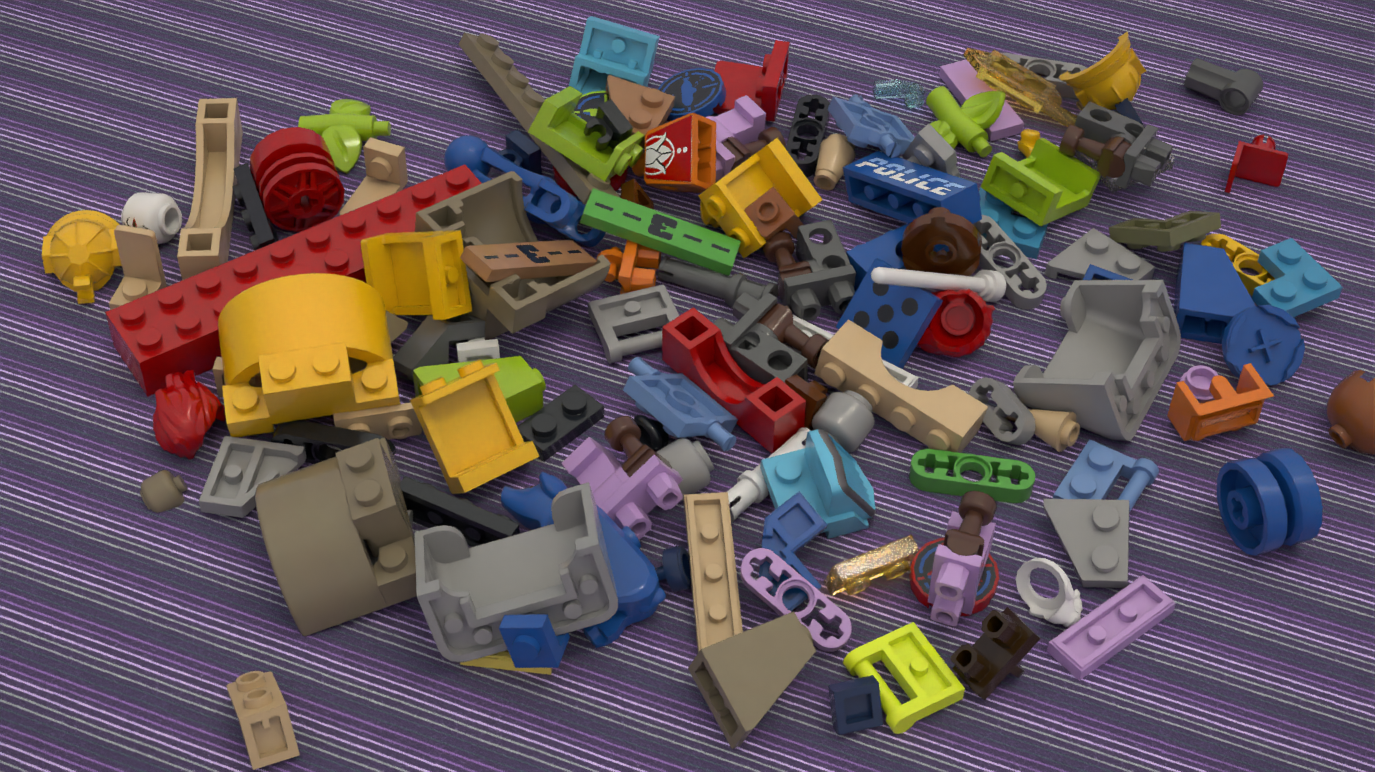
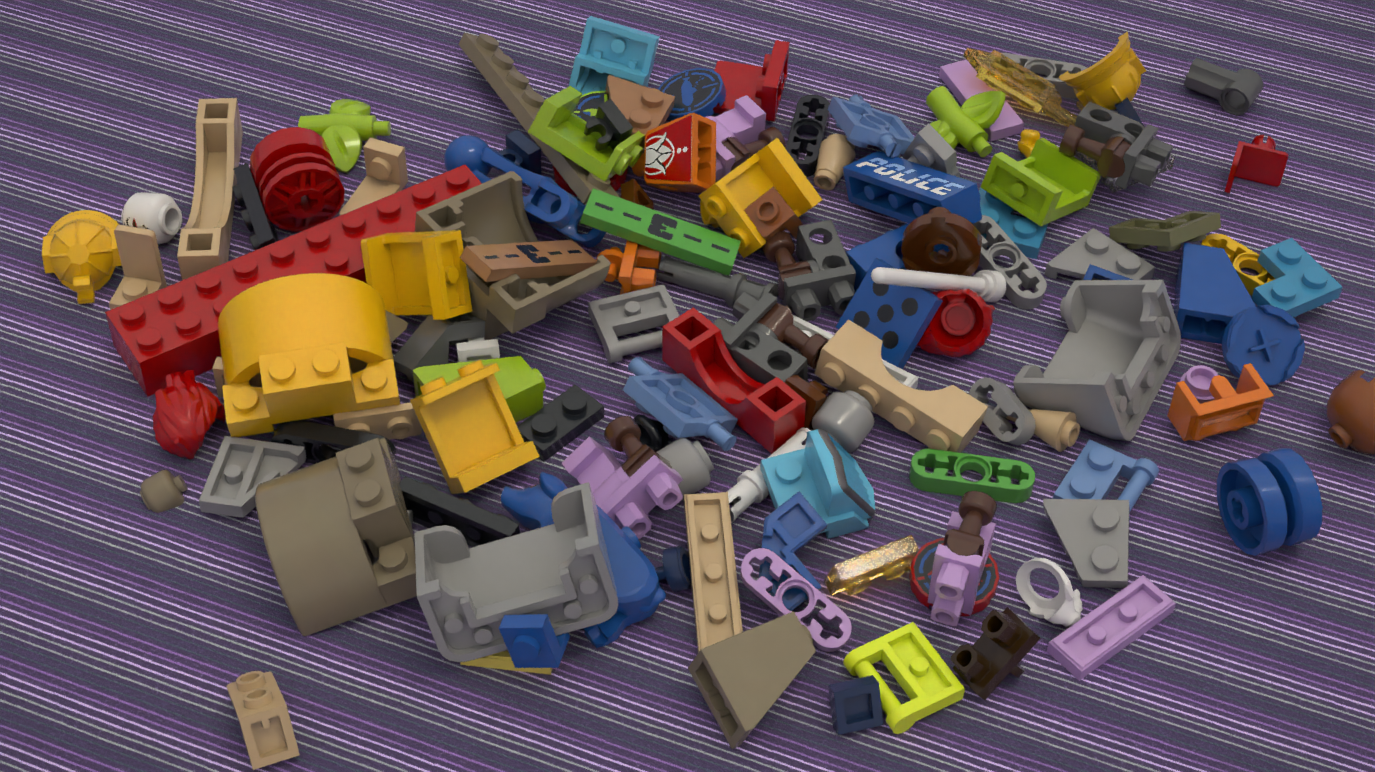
clear light blue arm [873,79,925,108] -> none

